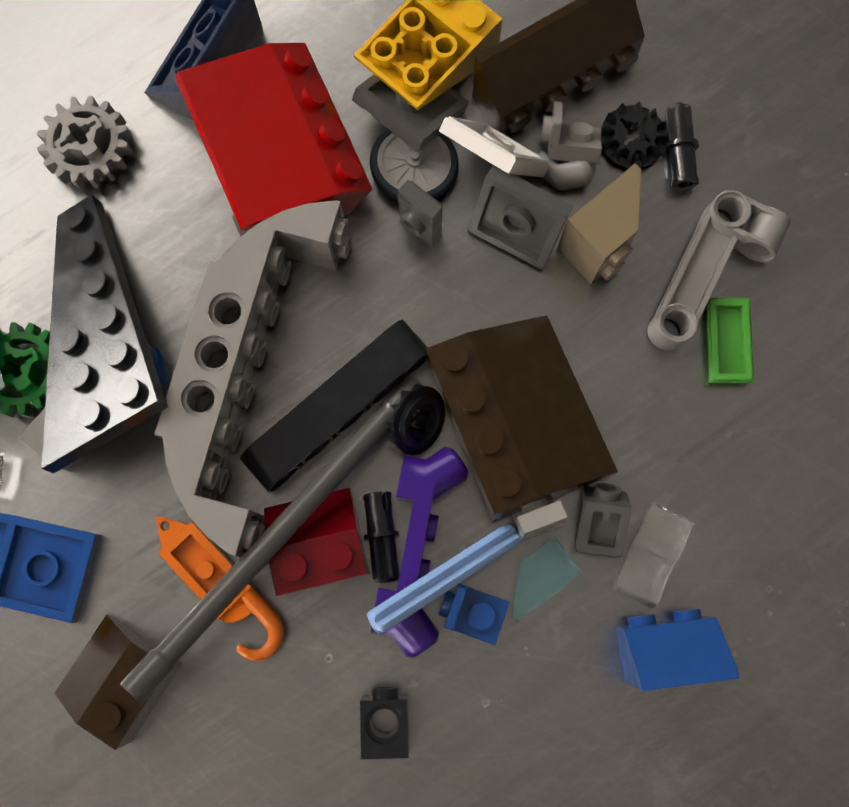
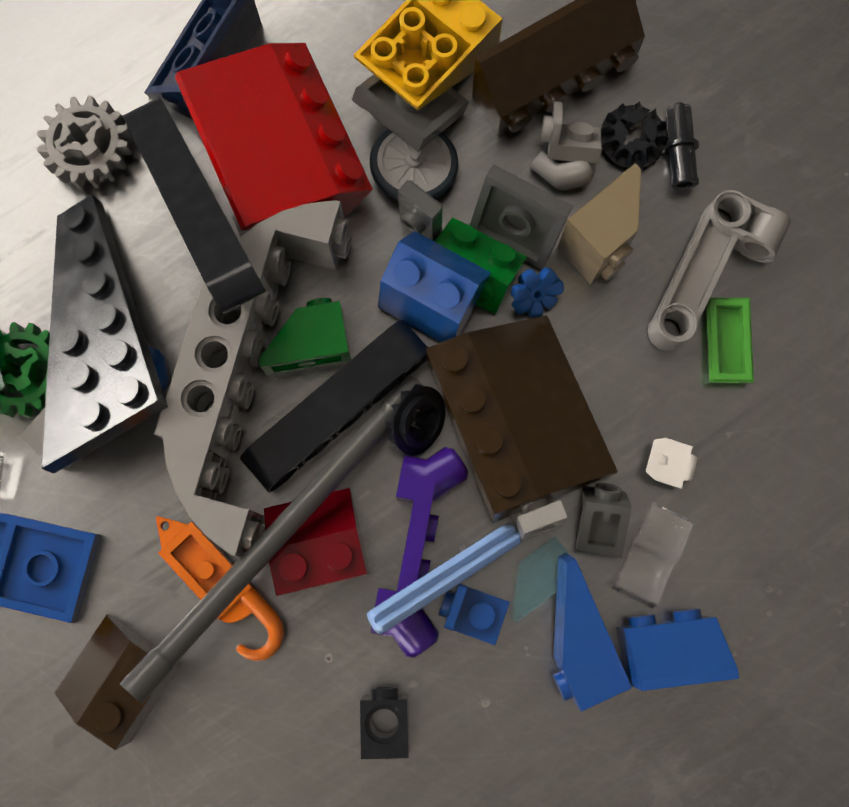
black axle [363,491,399,583] -> none
white tile [439,116,550,177] -> none
none -> black beam [123,97,266,314]
none -> green slope [259,298,351,376]
none -> blue slope [378,231,491,342]
none -> green bracket [434,217,527,314]
none -> blue plant [510,267,564,318]
none -> blue slope [553,553,632,712]
none -> white piece [645,438,698,489]

